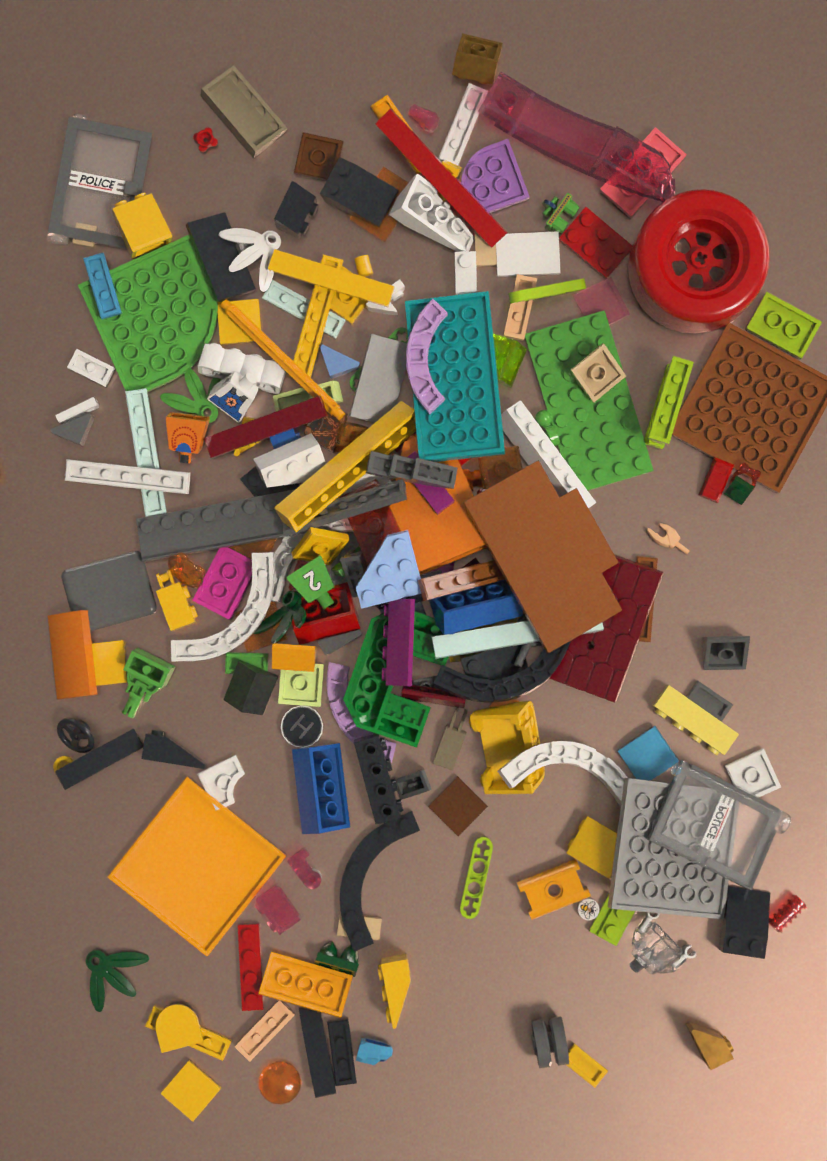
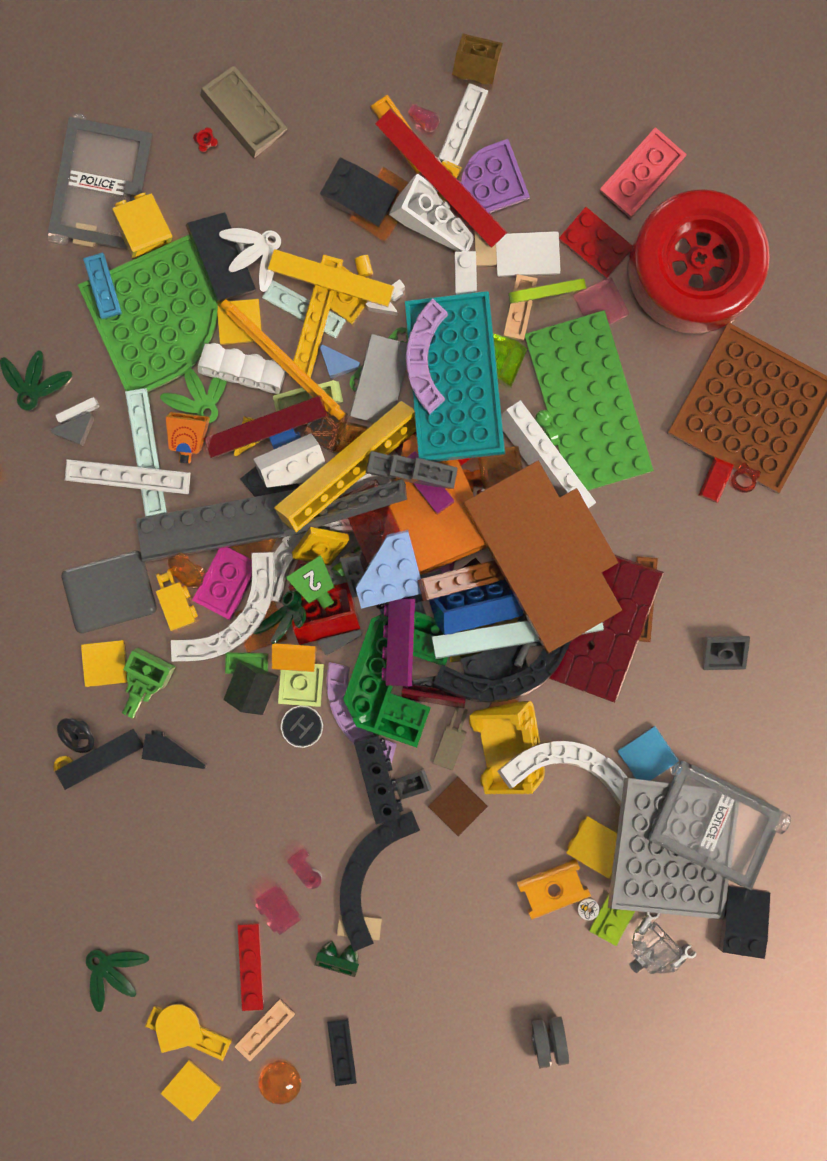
orange slope [48,610,97,700] -> none
white plate [67,349,115,387] -> none
light orange tile [108,776,287,956] -> none
white tile [198,755,245,810] -> none
white torso [207,372,258,423] -> none
light orange plate [259,952,353,1018] -> none
black slope [274,181,319,239] -> none
blue slope [292,743,350,834] -> none
reddish brown tile [294,132,344,181] -> none
black slope [299,1008,337,1098] -> none
dark azure rock [356,1038,393,1065] -> none
yellow slope [378,954,411,1029] -> none
lime beam [460,836,493,919] -> none
clear pink slope [478,72,675,202] -> none
bright green hips [542,193,580,234] -> none
yellow tile [566,1043,608,1088] -> none
tan slope [570,343,626,402] -> none
lime fence [644,356,694,449] -> none
light nougat hand [647,523,690,555] -> none
light yellow brick [652,685,739,756] -> none
pearl gold slope [685,1022,734,1070] -> none
dark grey tile [686,681,733,722] -> none
dark green plate [724,475,754,505] -> none
white tile [724,748,781,805] -> none
lime plate [745,292,822,360] -> none
clear red piece [769,894,807,933] -> none
none -> dark green plant [0,350,72,410]

